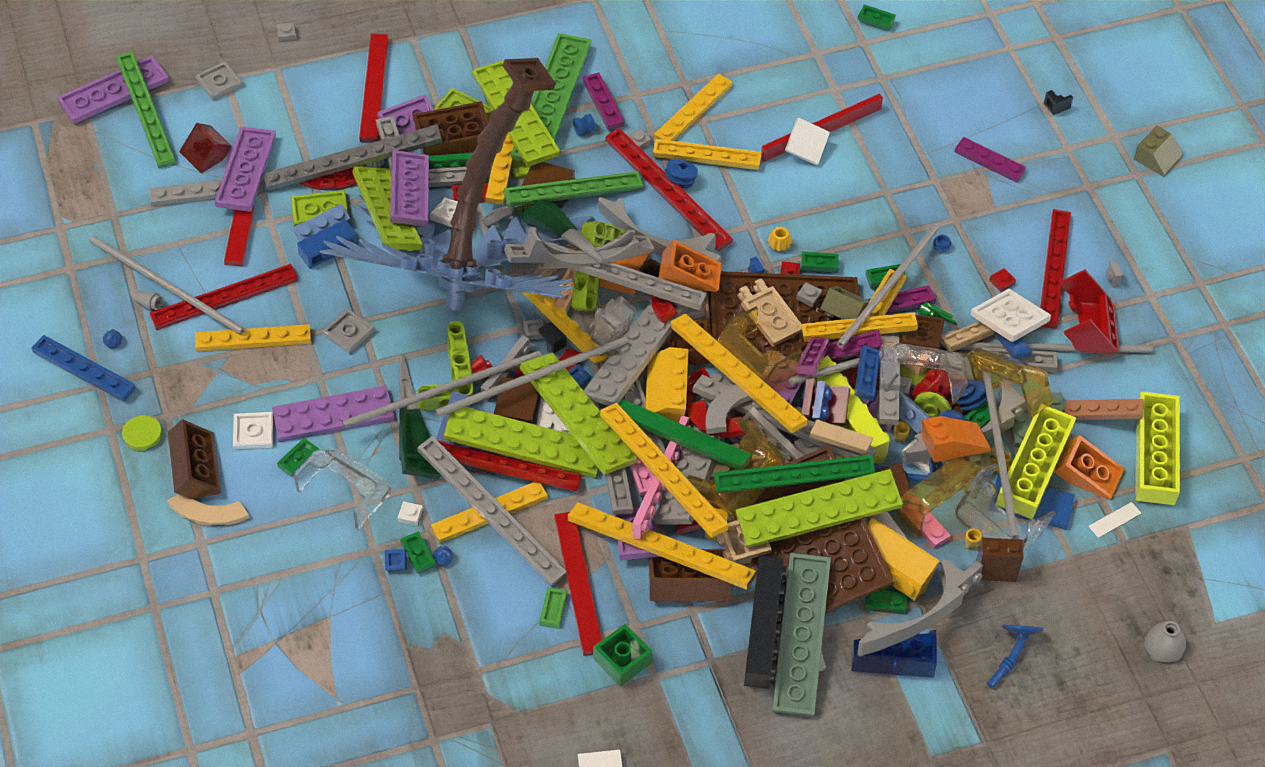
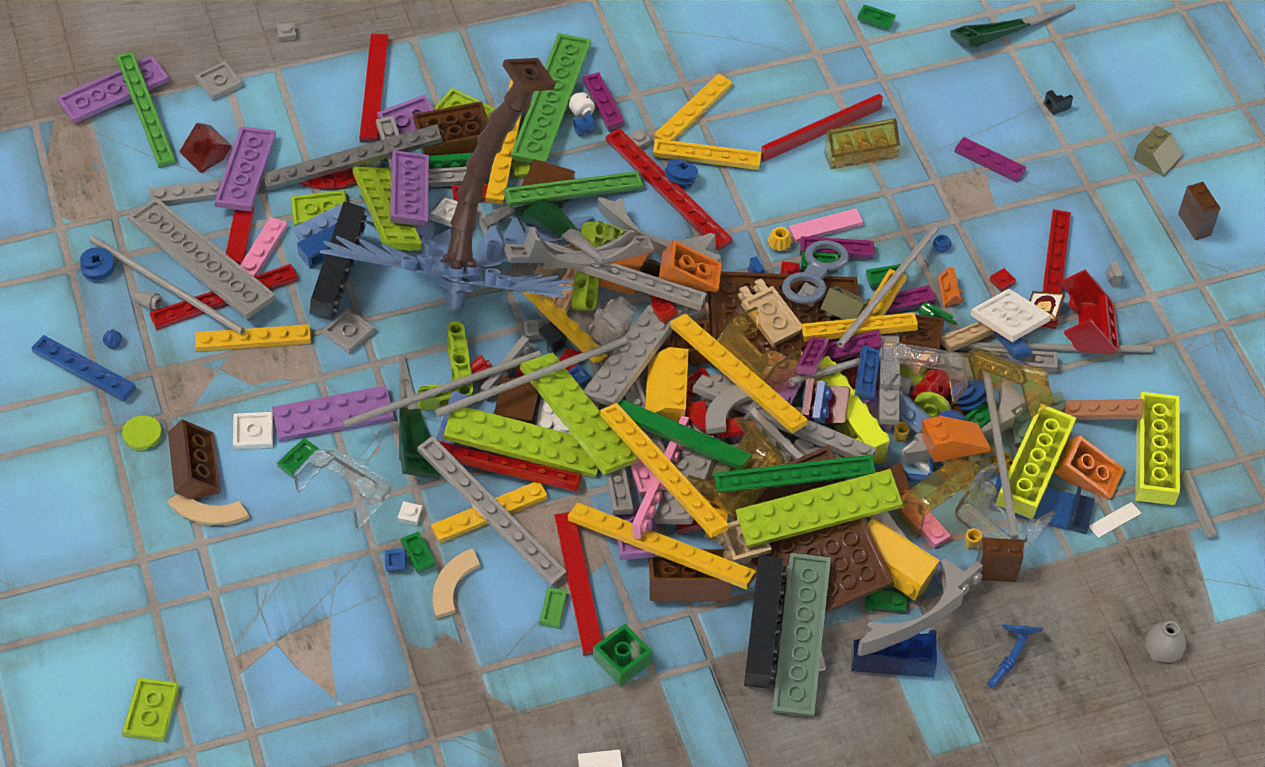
blue plate [433,546,453,566] -> none
lime plate [471,60,561,167] -> none
white tile [785,118,830,165] -> none
tan tile [810,420,873,455] -> none
none -> blue piece [80,247,115,282]
none -> lime tile [122,677,180,742]
none -> light grey plate [128,197,276,319]
none -> bright pink plate [240,217,288,277]
none -> black brick [309,201,367,320]
none -> tan tile [433,548,480,619]
none -> white head [569,93,595,118]
none -> sand blue bar [782,240,849,304]
none -> bright pink tile [789,209,863,243]
none -> magenta plate [800,236,874,260]
none -> clear yellow slope [824,118,900,169]
none -> orange plate [938,267,964,308]
none -> dark green plate [950,4,1075,47]
none -> sticker [1029,291,1066,321]
none -> dark blue panel [1067,486,1095,534]
none -> reddish brown brick [1178,182,1221,240]
none -> light grey axle [1180,470,1217,539]

